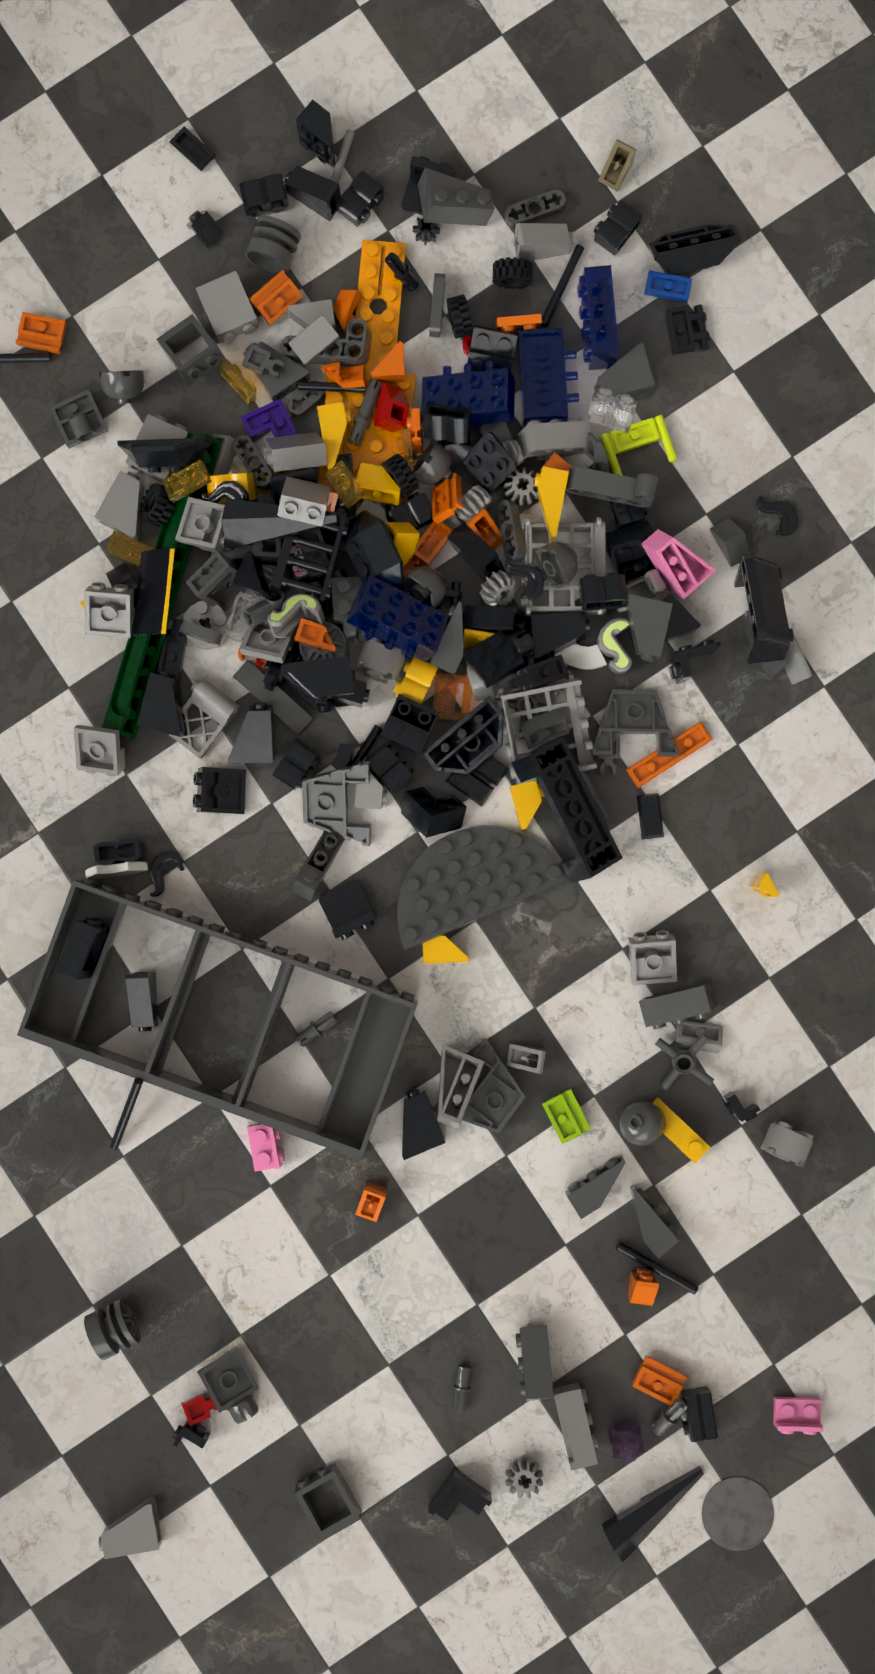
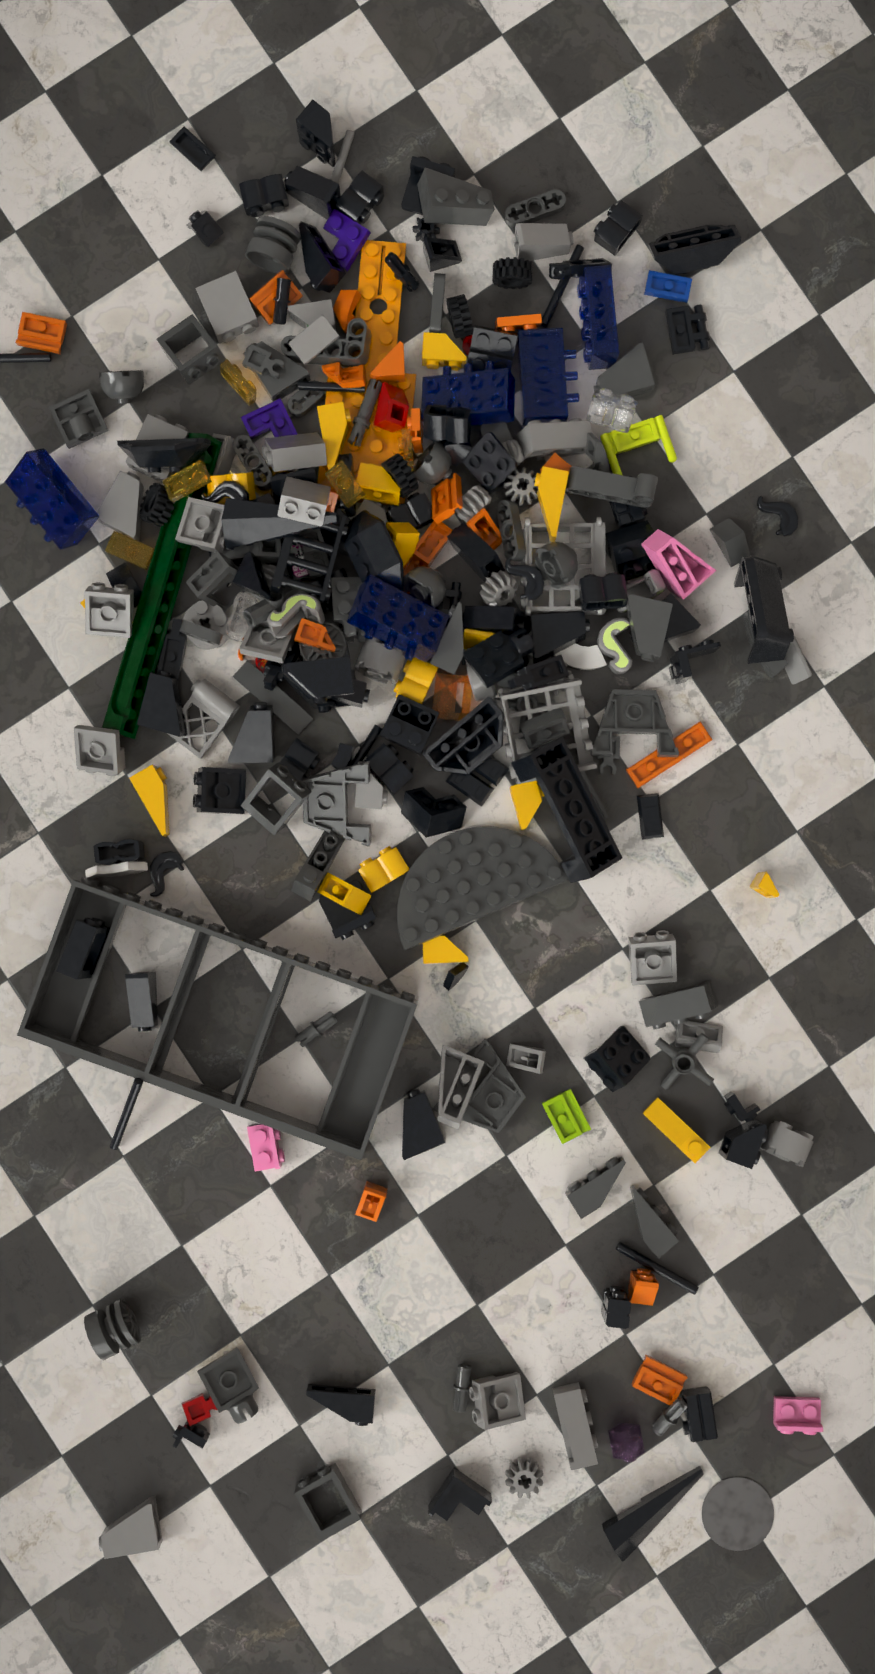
black sticker [132,549,175,636] -> none
dark grey wedge [515,1325,554,1401] -> none
dark tan slope [598,139,637,191] -> none
dark grey cylinder [619,1100,666,1146] -> none
none -> clear blue piece [5,448,100,550]
none -> yellow slope [129,764,170,837]
none -> dark grey window [241,762,311,835]
none -> black axle [273,278,292,325]
none -> black slope [299,221,346,293]
none -> black slope [306,1384,376,1426]
none -> yellow slope [317,872,372,915]
none -> dark purple plate [323,209,371,271]
none -> yellow brick [358,846,409,893]
none -> yellow slope [422,332,466,371]
none -> black slope [423,237,462,272]
none -> black tile [443,962,469,991]
none -> light grey plate [469,1372,526,1430]
none -> black hinge [549,258,612,280]
none -> black bracket [584,1026,650,1092]
none -> black brick [601,1286,631,1329]
none -> black slope [718,1119,768,1169]

